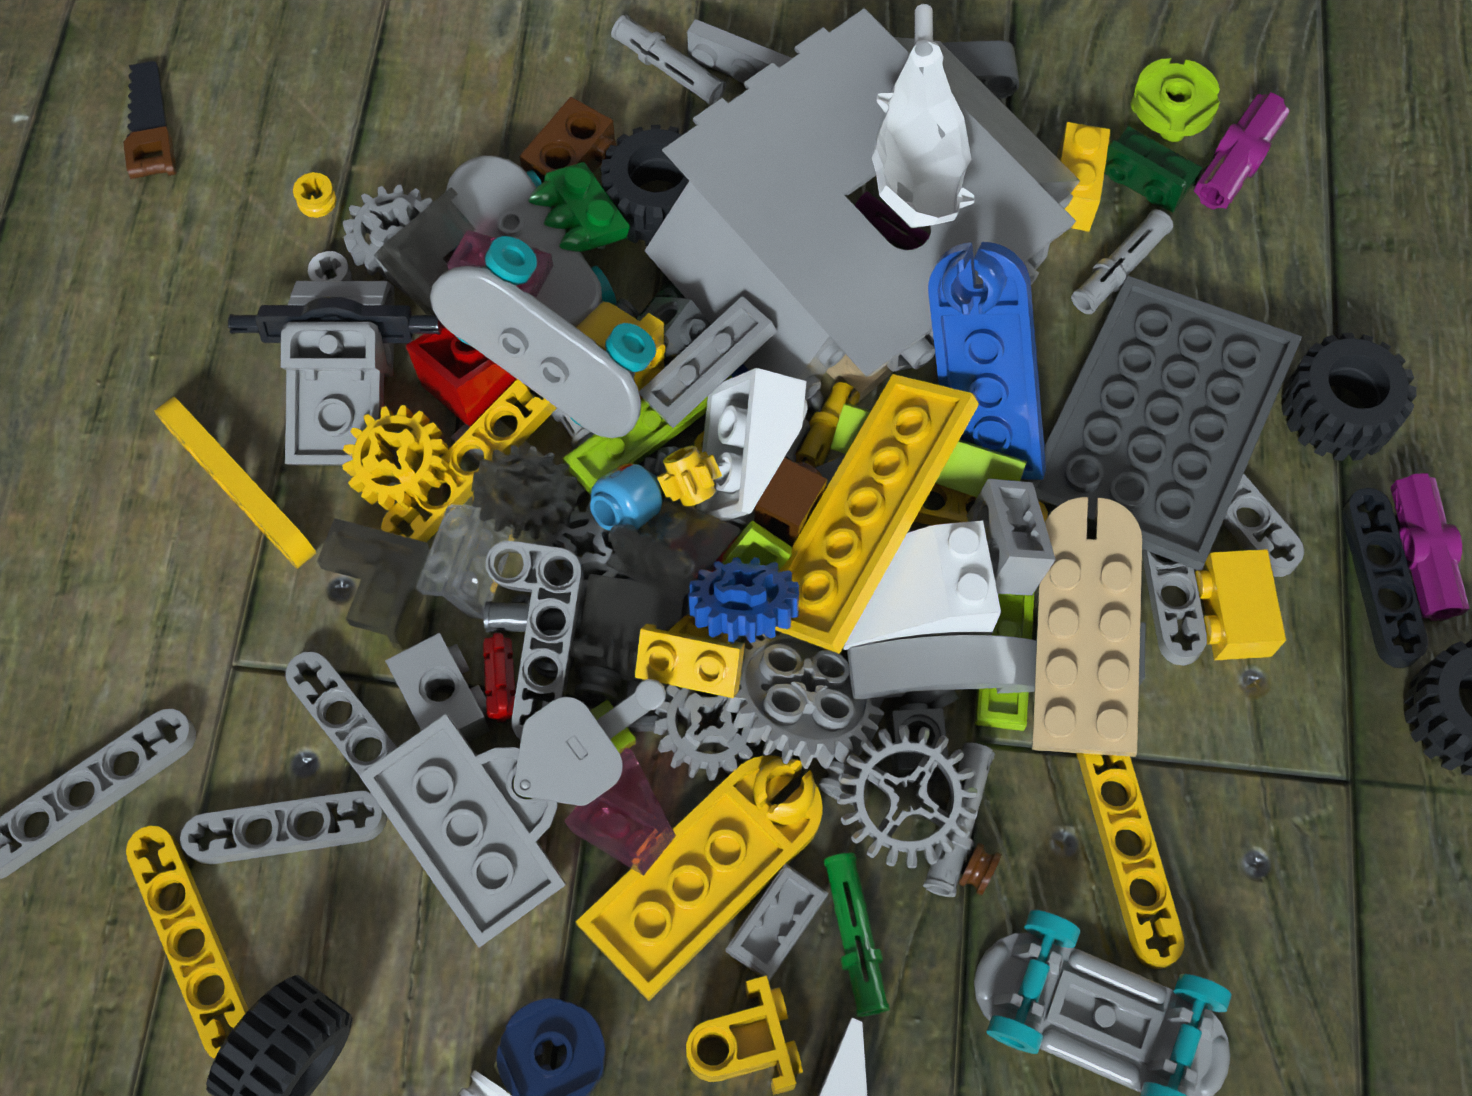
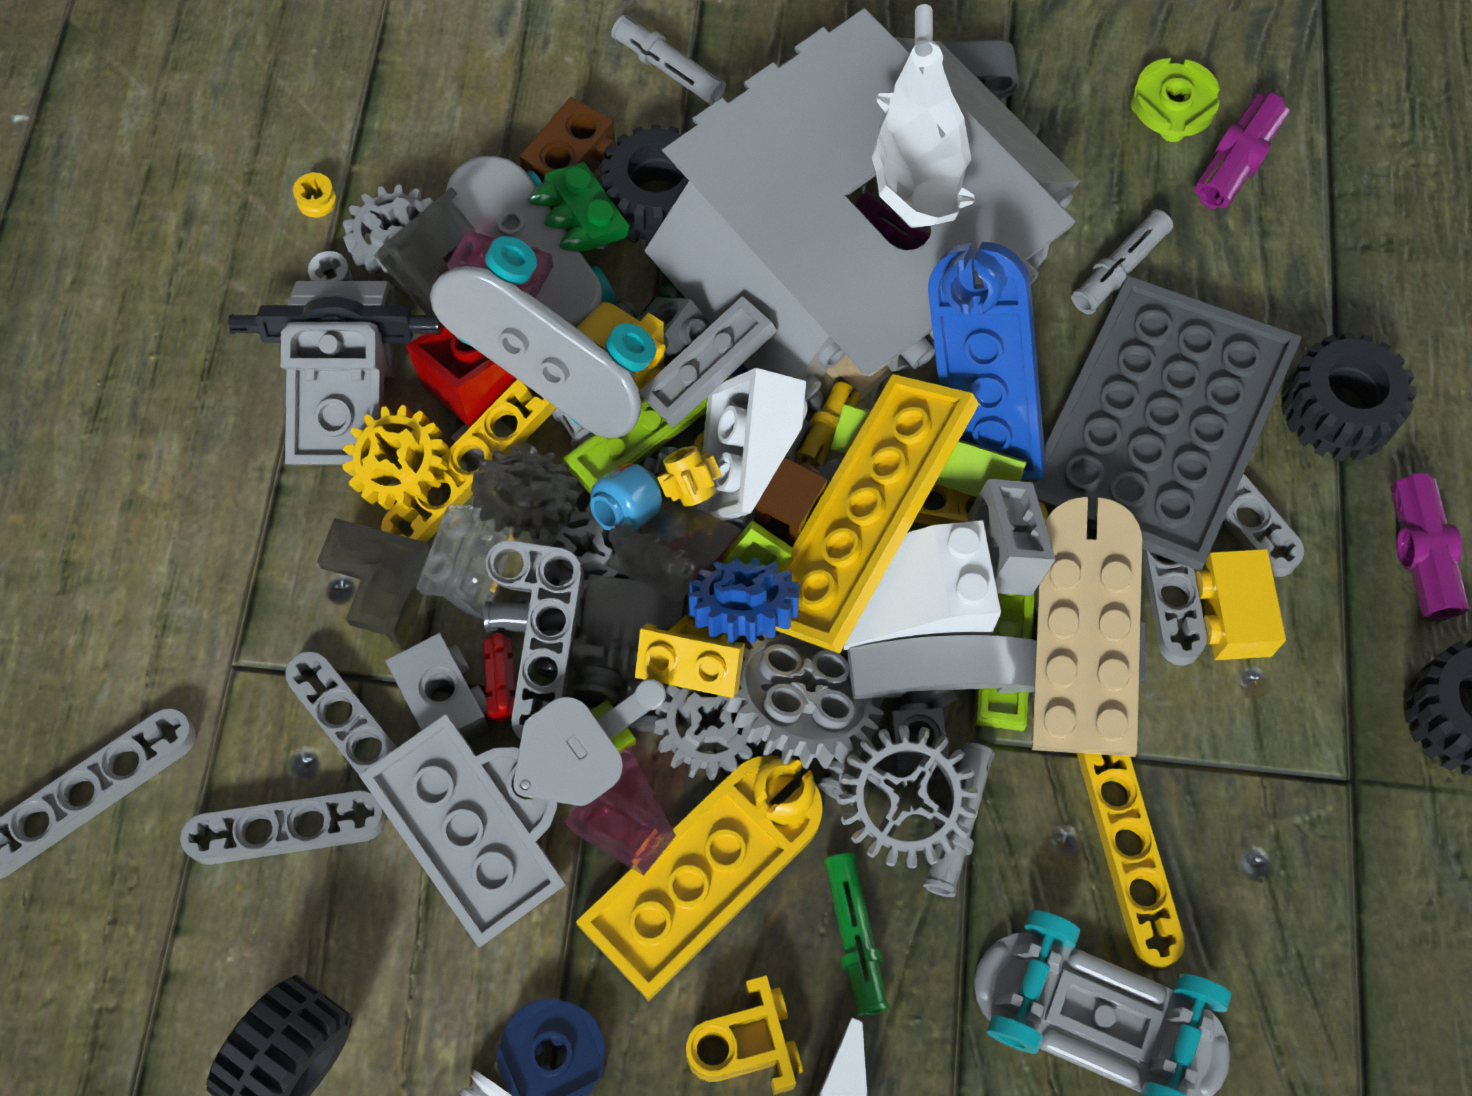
piece [123,61,177,179] -> none
yellow beam [126,826,249,1059] -> none
yellow beam [154,396,317,569] -> none
light grey plate [687,19,792,83] -> none
light grey plate [726,864,829,982] -> none
reddish brown bush [958,842,1002,896] -> none
yellow brick [1057,122,1111,231] -> none
dark green bracket [1104,126,1203,213] -> none
black beam [1342,488,1428,668] -> none

